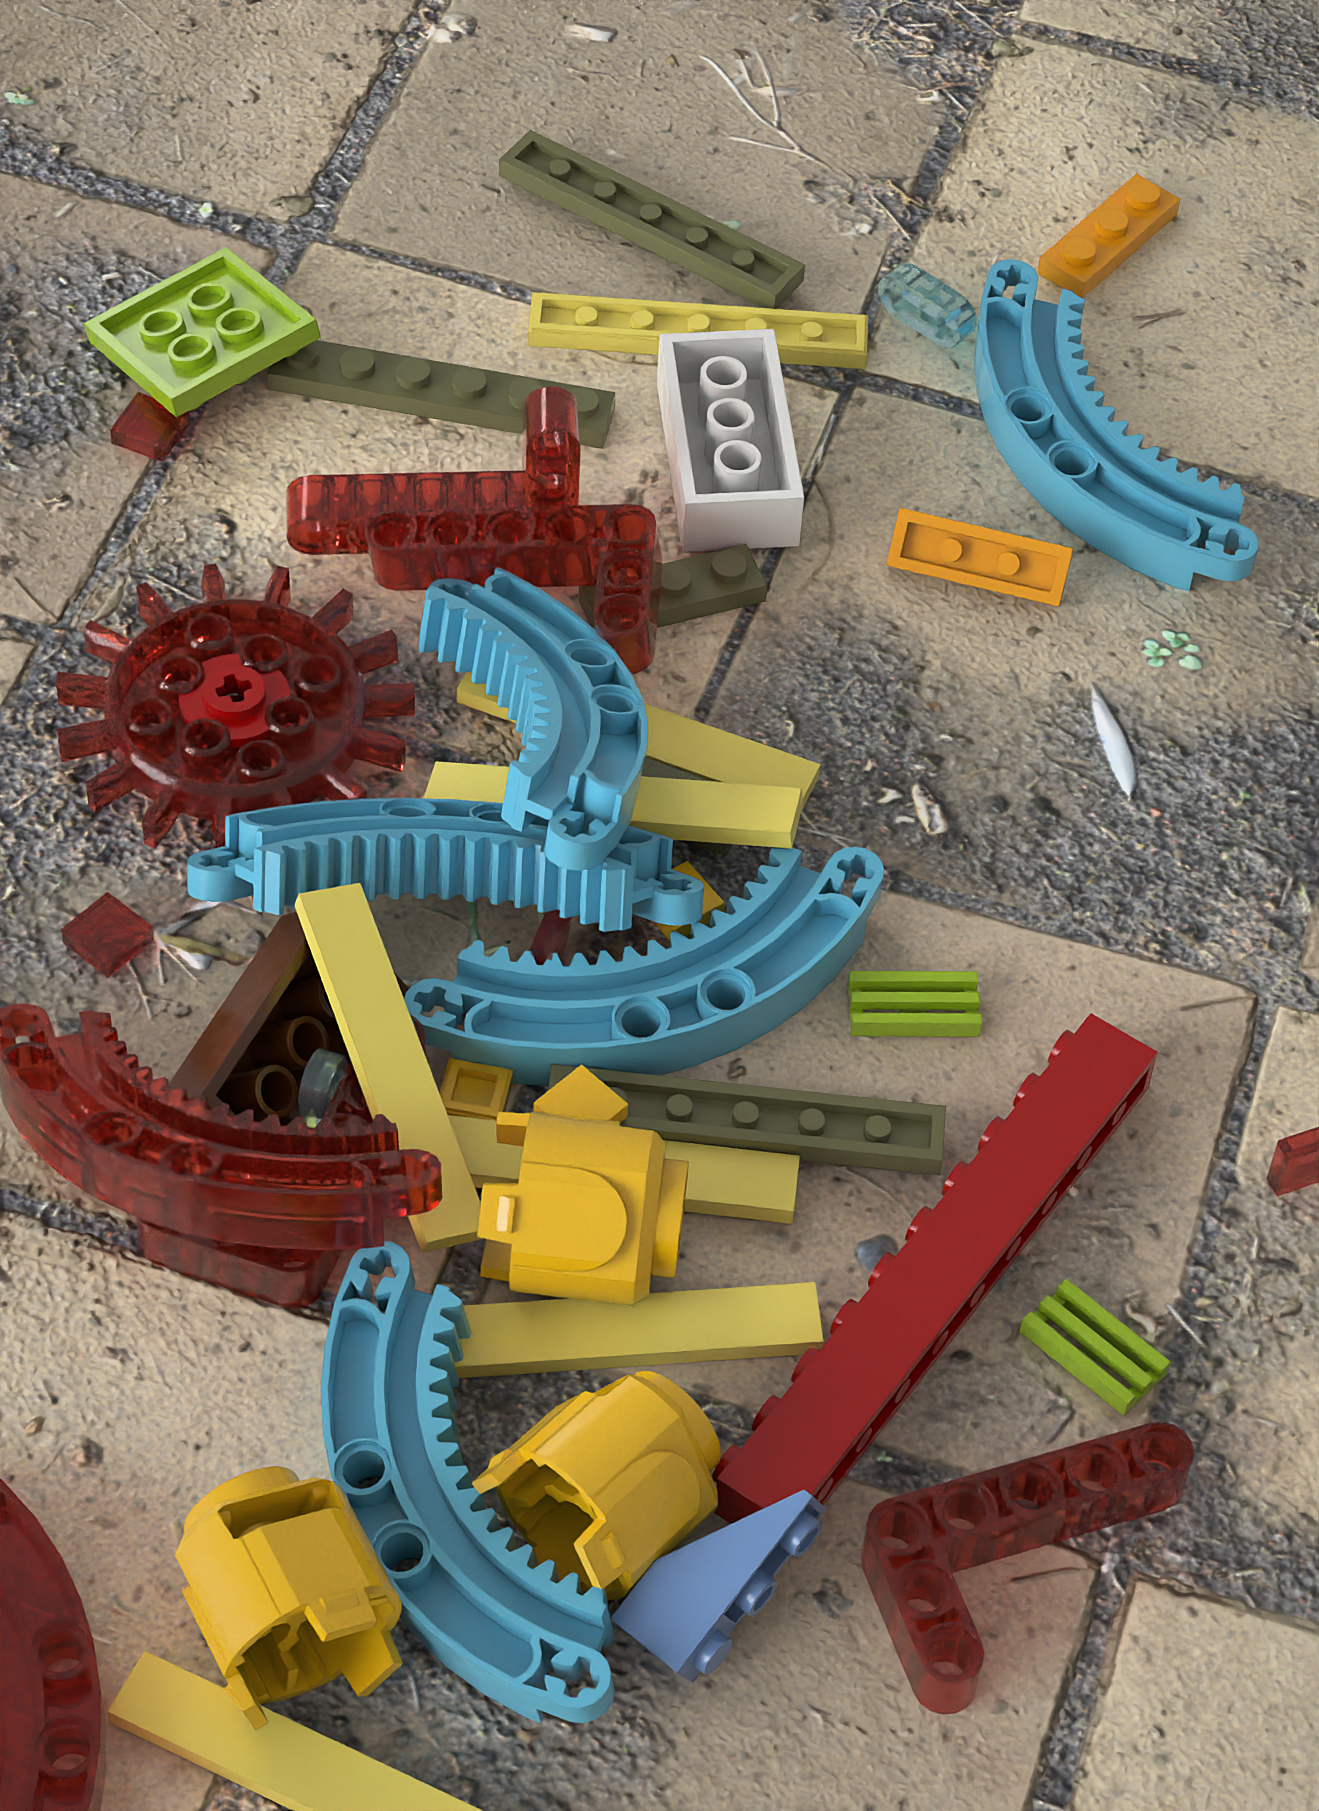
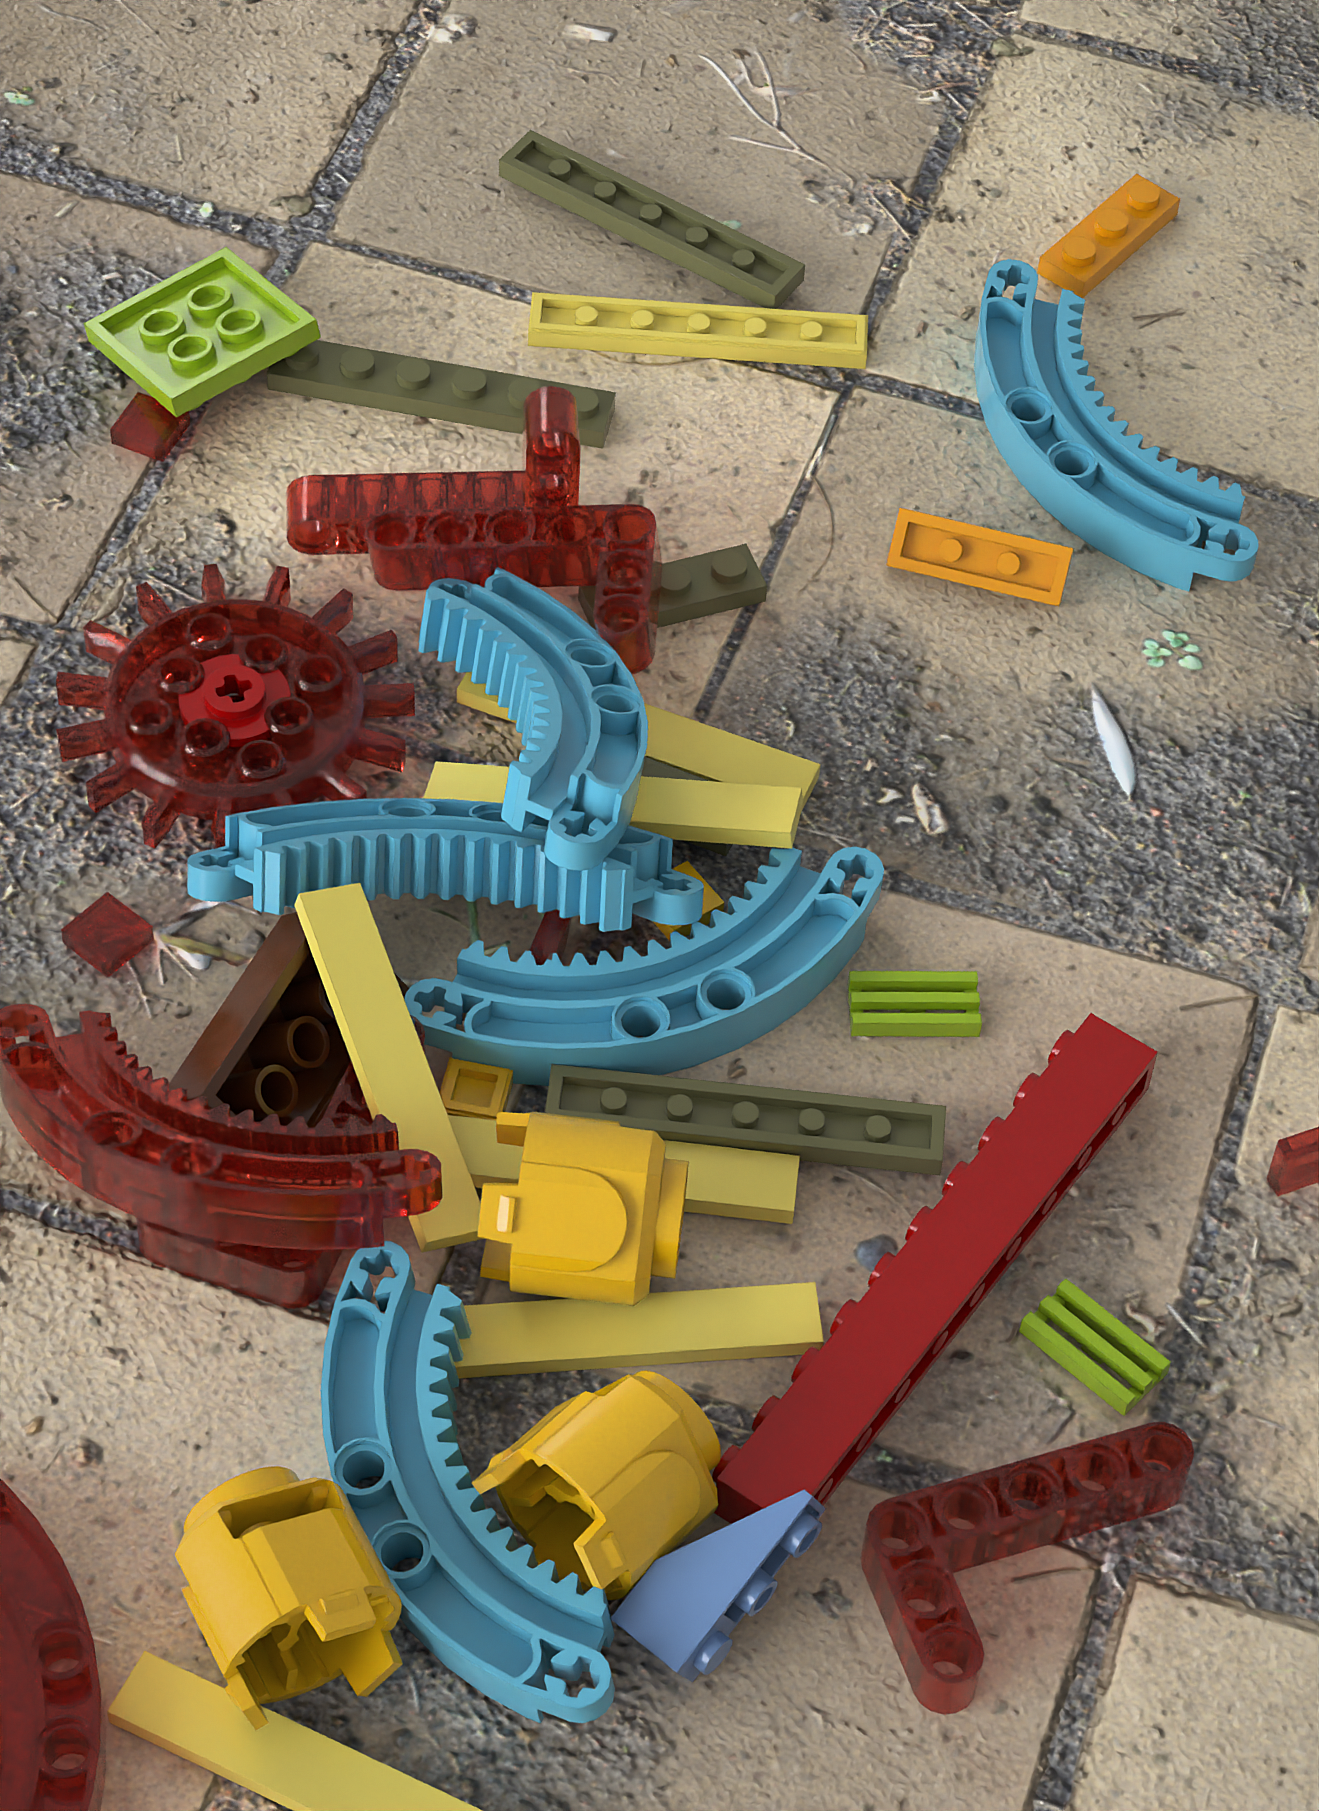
clear light blue tile [298,1048,352,1131] -> none
yellow tile [533,1064,629,1123] -> none
white brick [657,329,804,552] -> none
clear light blue beam [878,263,978,348] -> none

